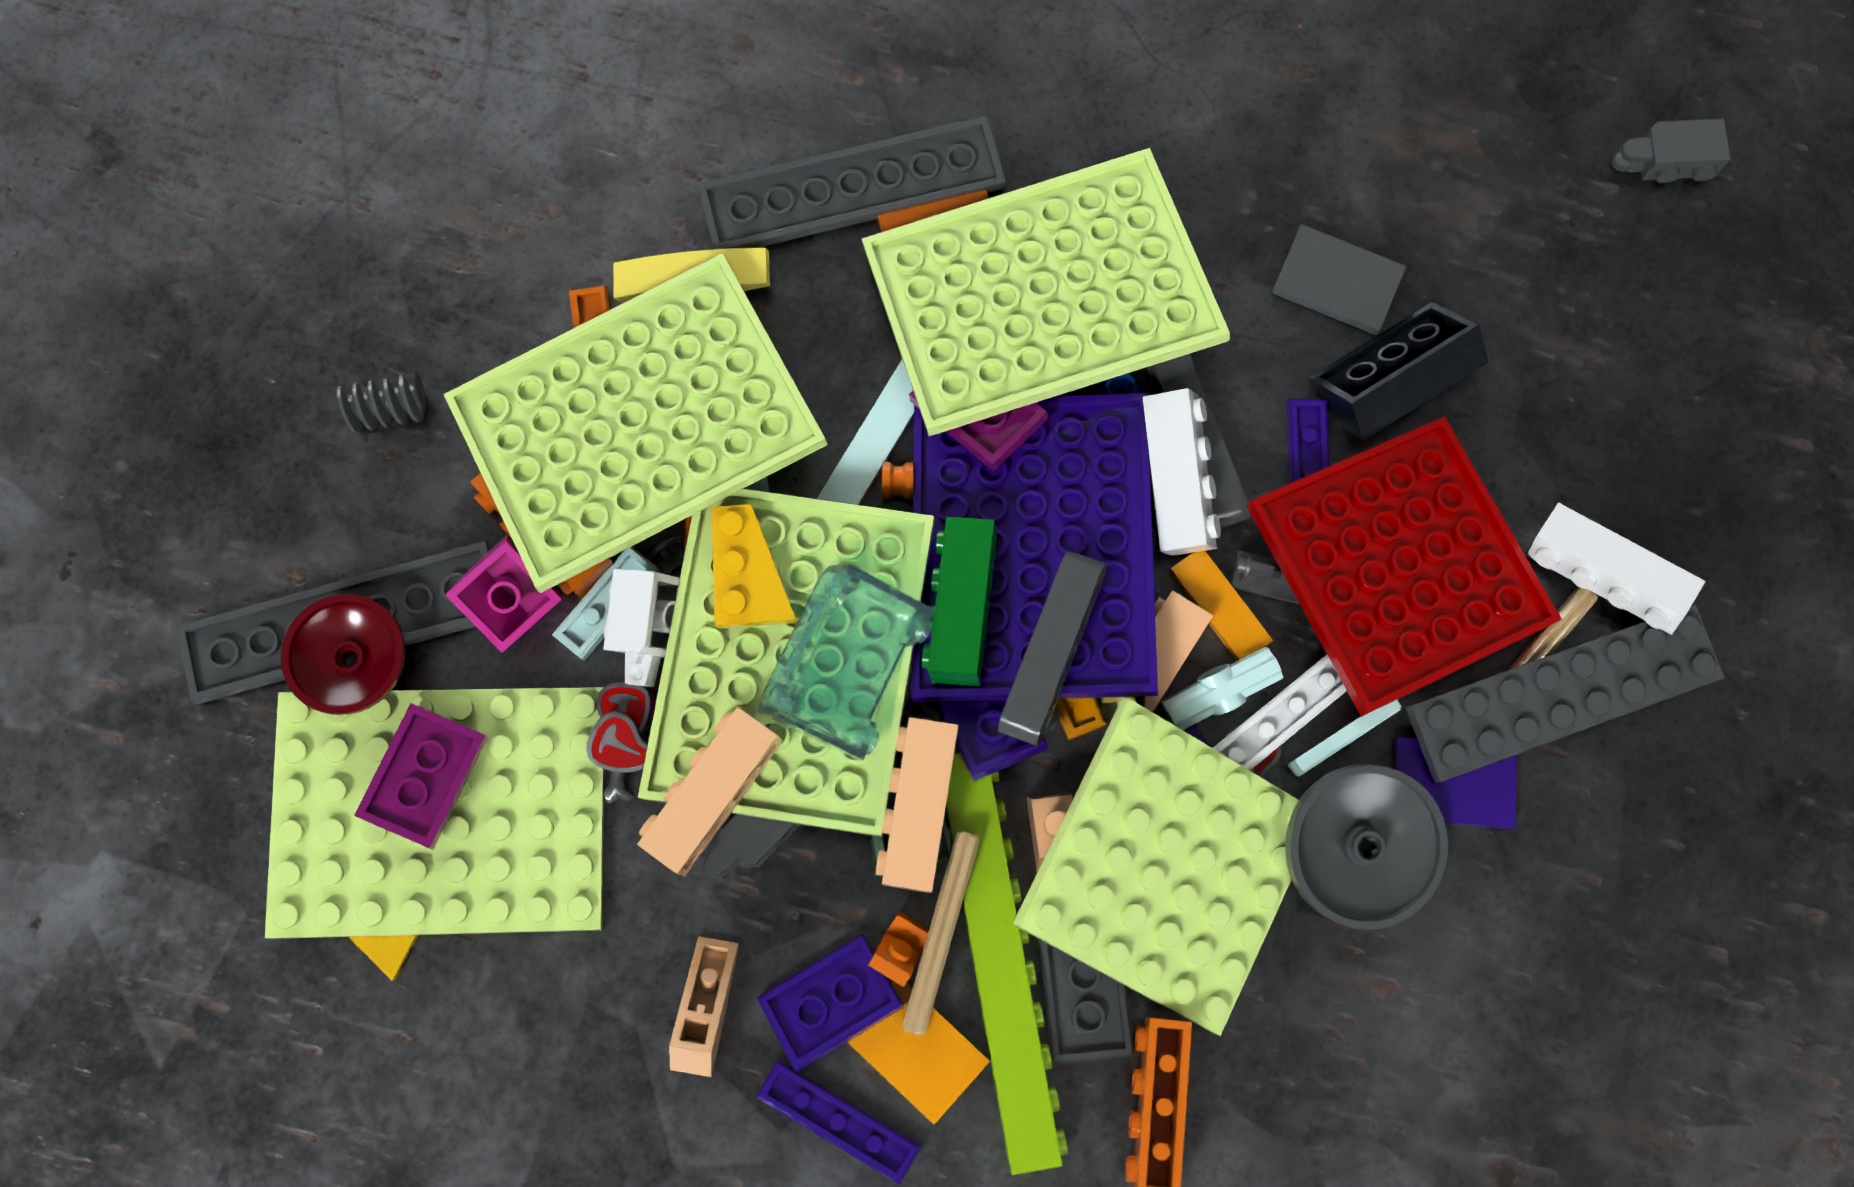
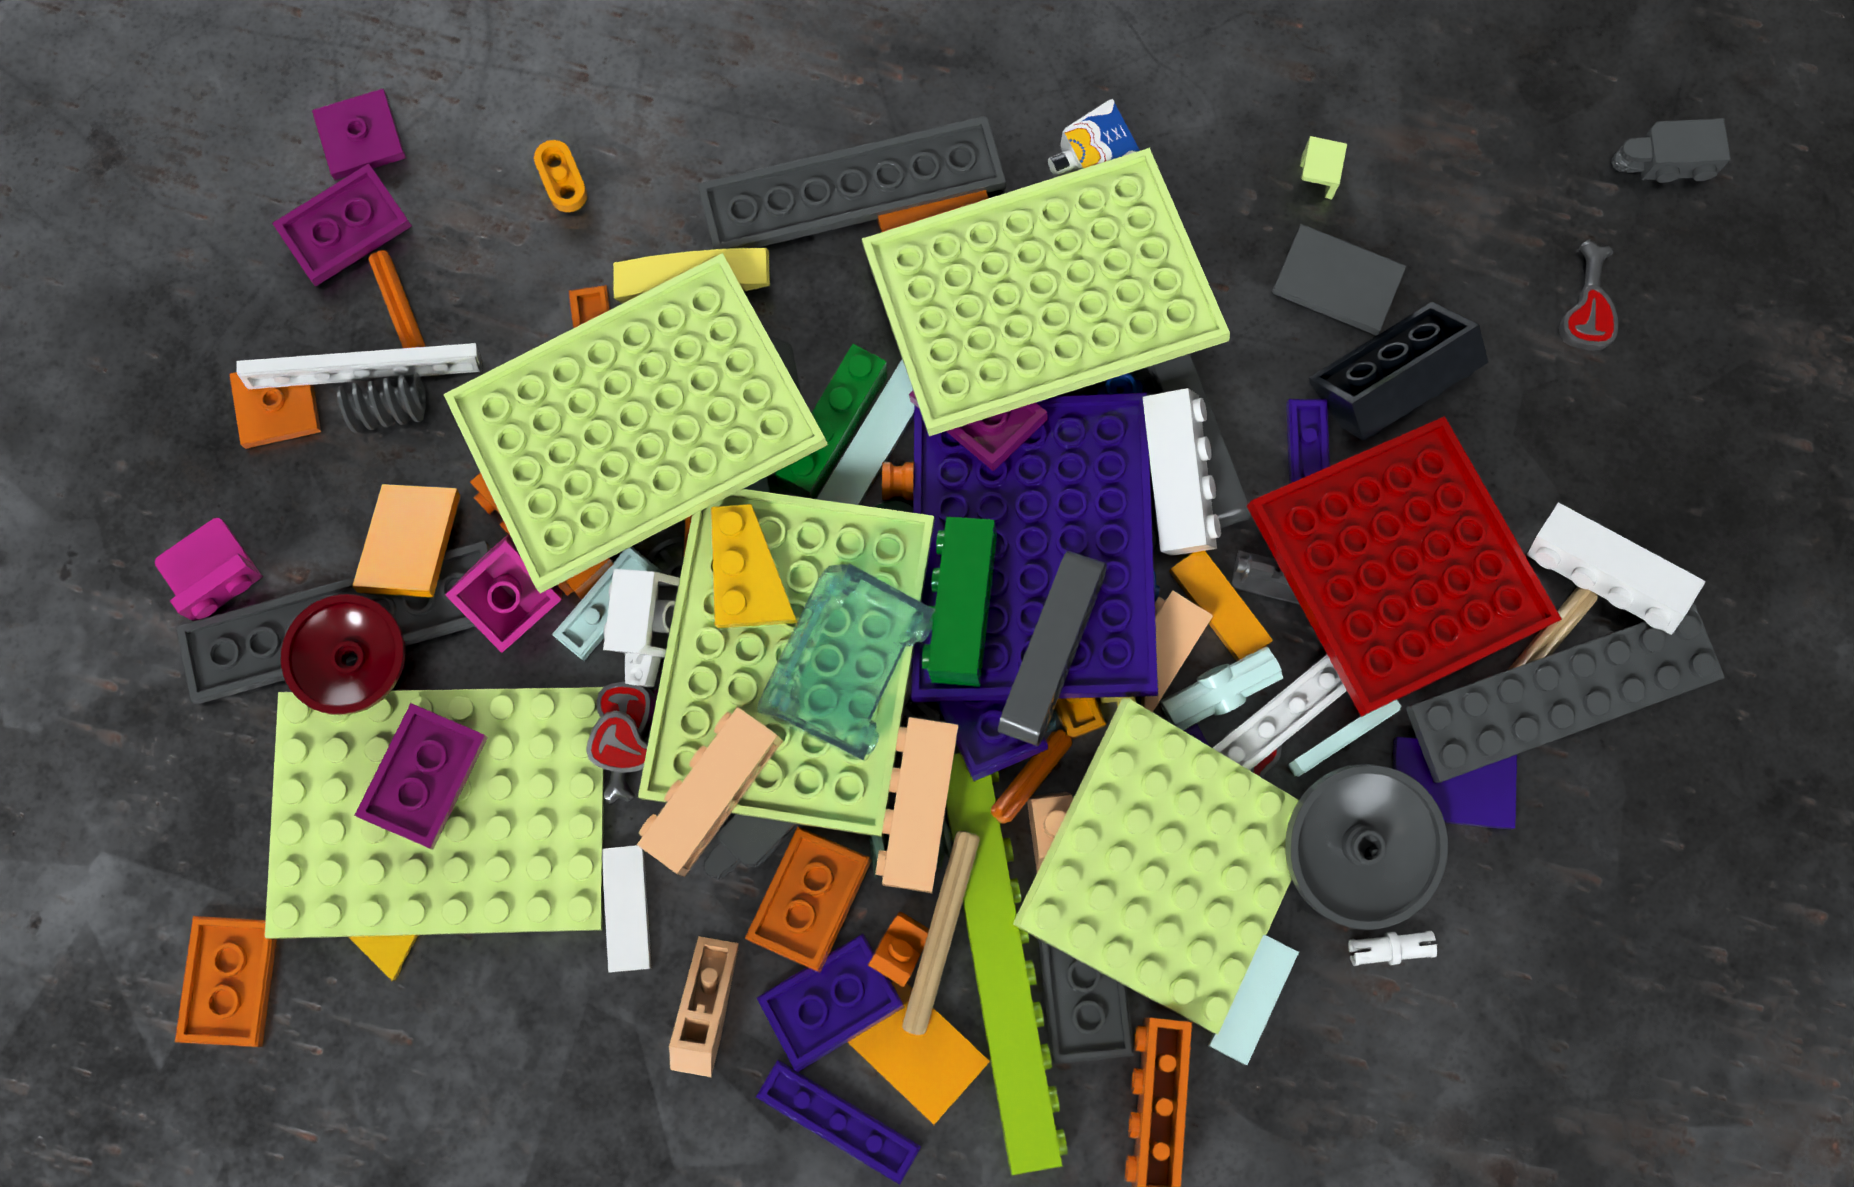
none -> dark pink bracket [155,518,263,622]
none -> orange tile [175,916,277,1047]
none -> orange plate [229,372,321,449]
none -> white tile [236,343,482,389]
none -> magenta plate [272,163,412,287]
none -> magenta plate [312,88,406,180]
none -> light orange tile [353,484,461,597]
none -> orange axle [369,250,425,348]
none -> light orange plate [534,140,587,212]
none -> white tile [602,845,652,973]
none -> orange tile [745,826,872,973]
none -> green brick [775,344,887,499]
none -> orange axle [991,729,1072,824]
none -> torso [1048,99,1140,178]
none -> light aqua tile [1207,935,1299,1065]
none -> yellowish green panel [1300,136,1347,199]
none -> white pin [1348,931,1437,966]
none -> flat silver piece [1559,240,1618,351]

